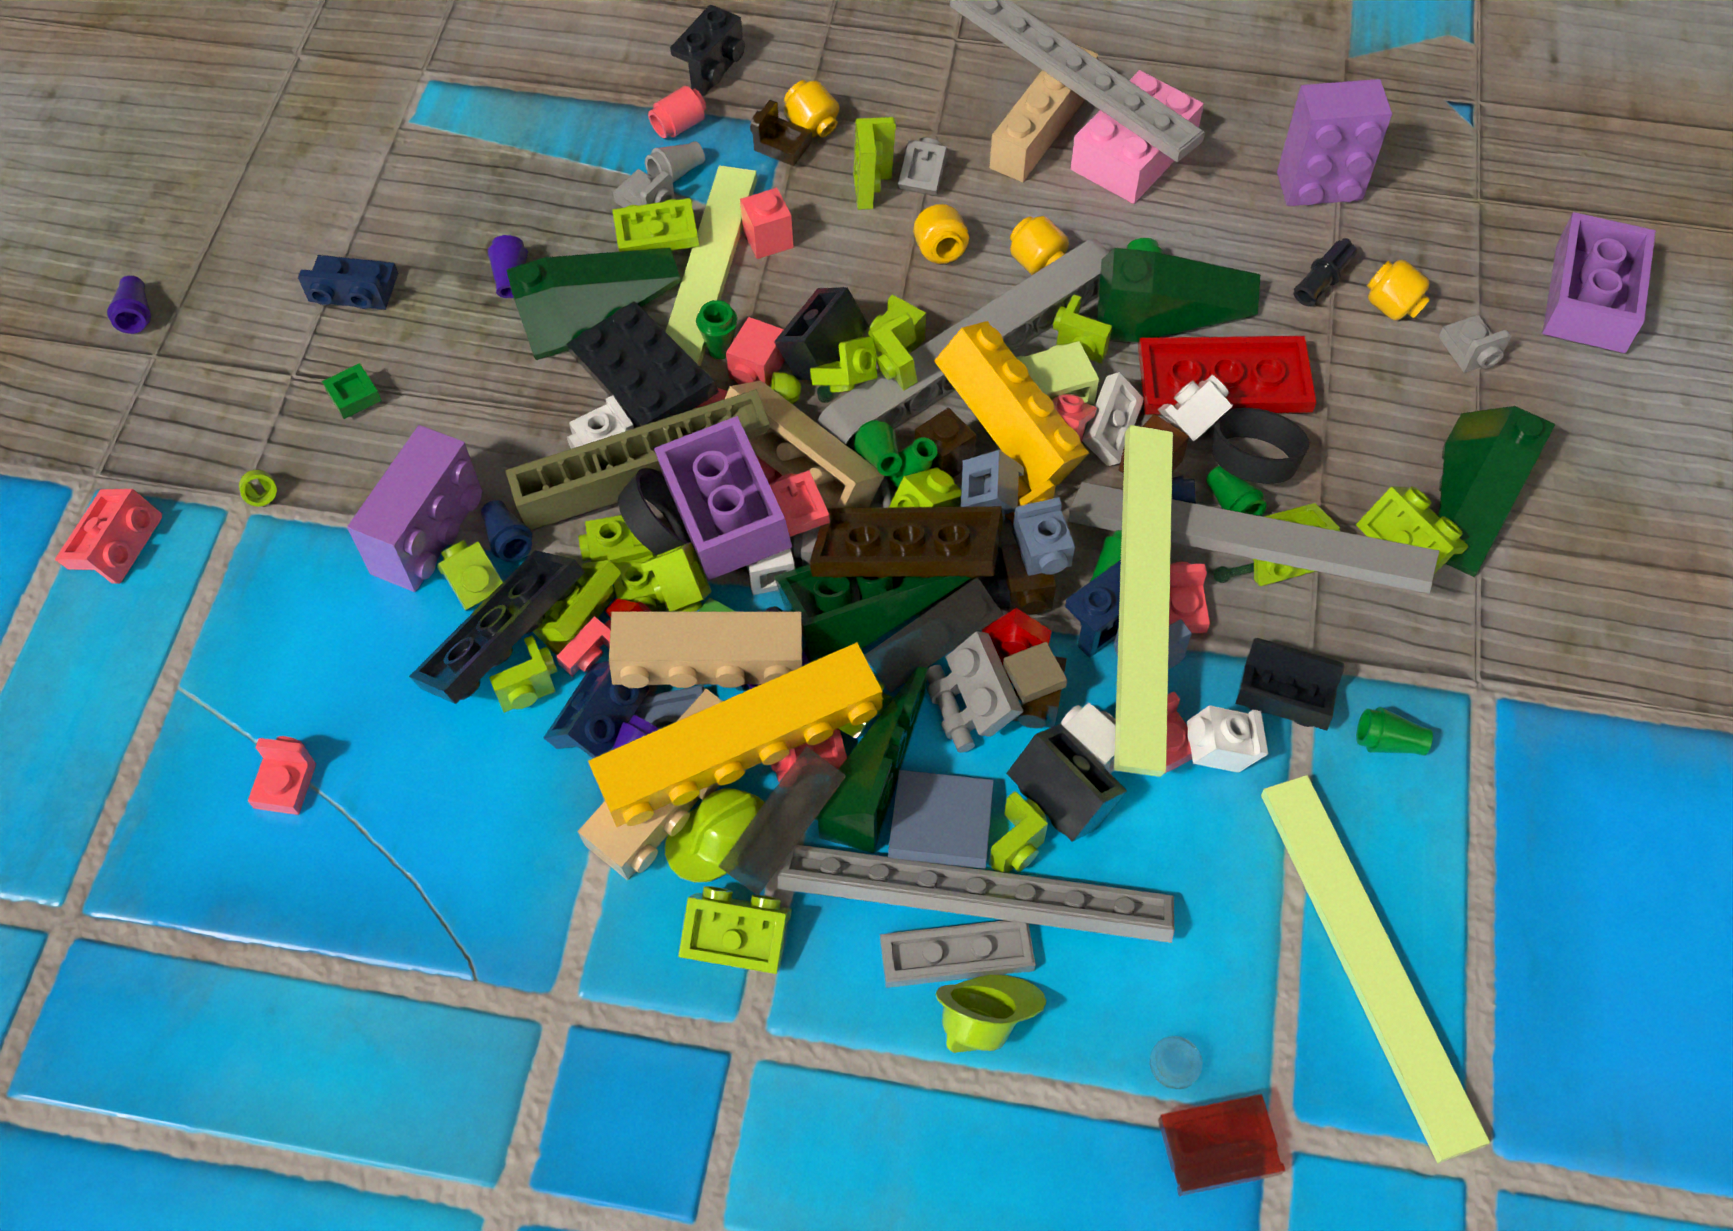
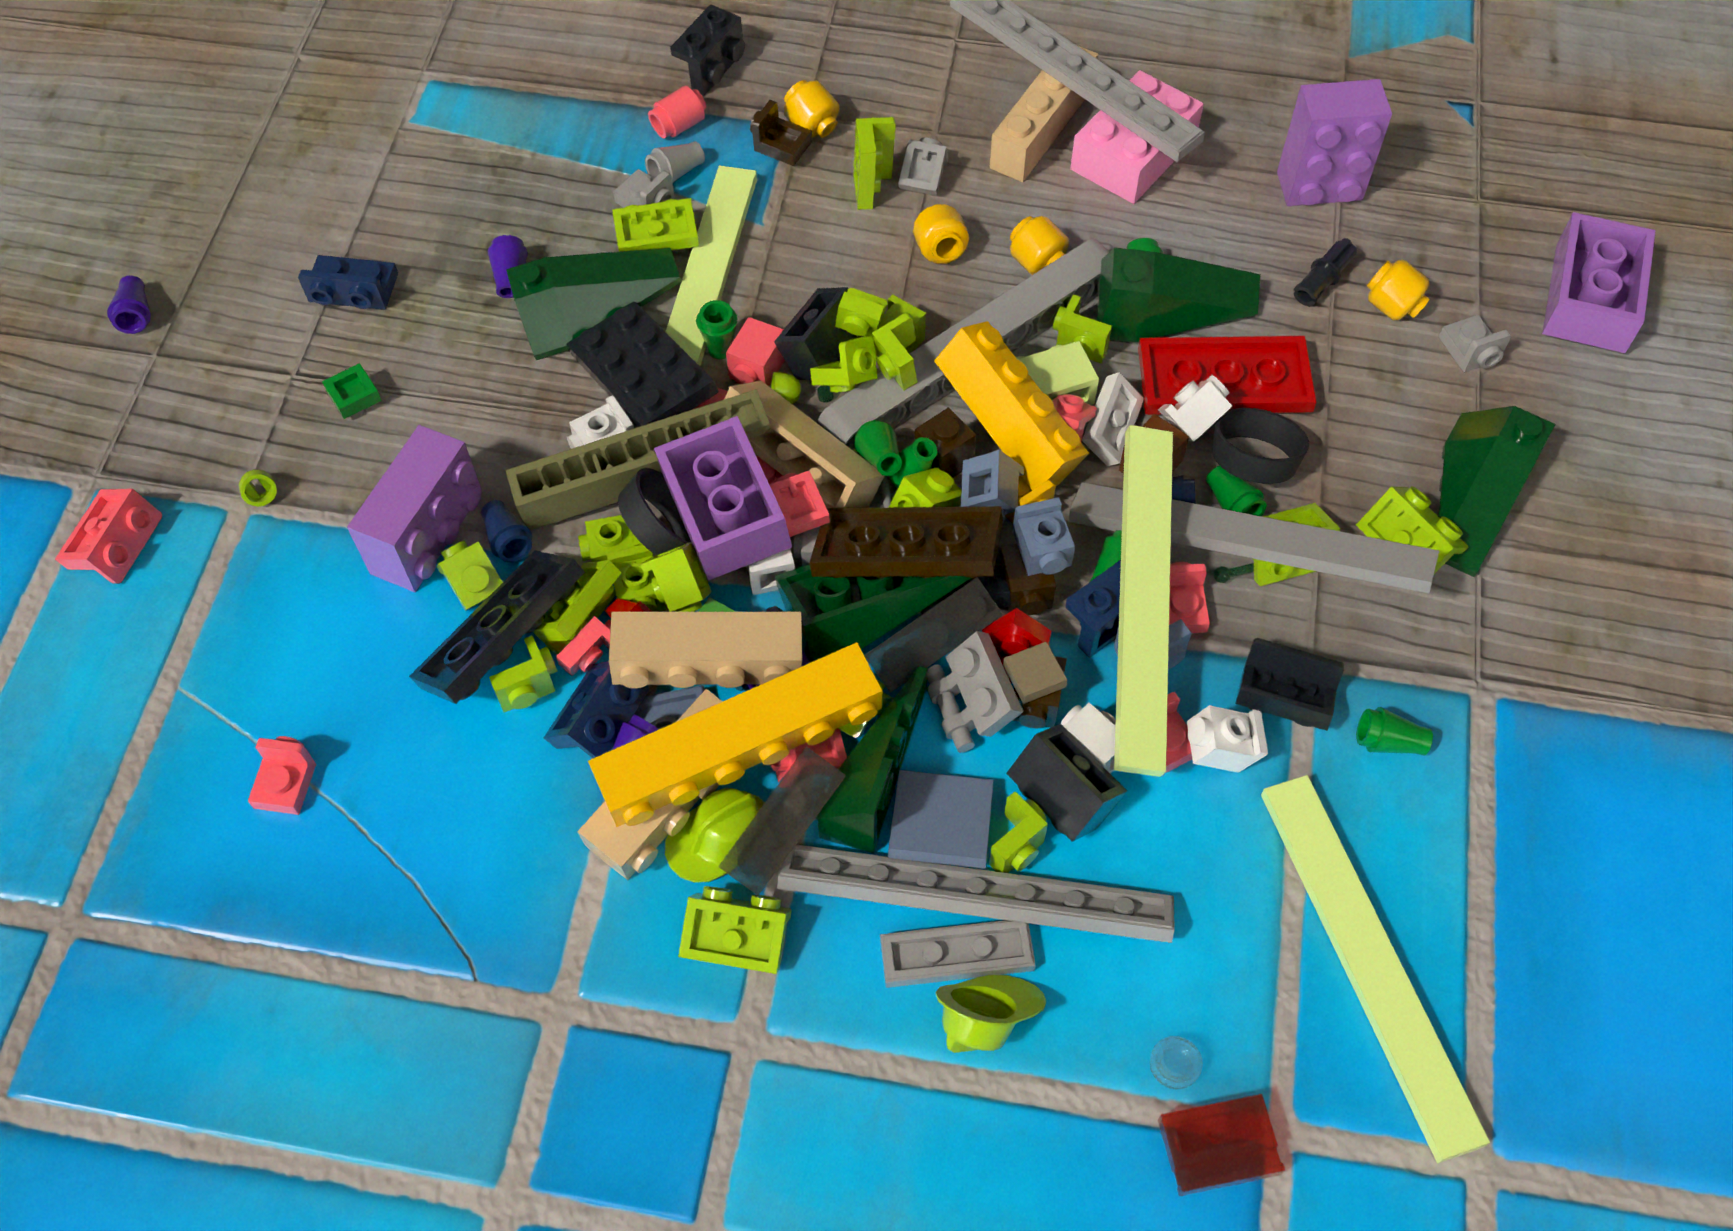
coral brick [740,188,794,259] -> none
none -> lime bracket [835,288,887,338]

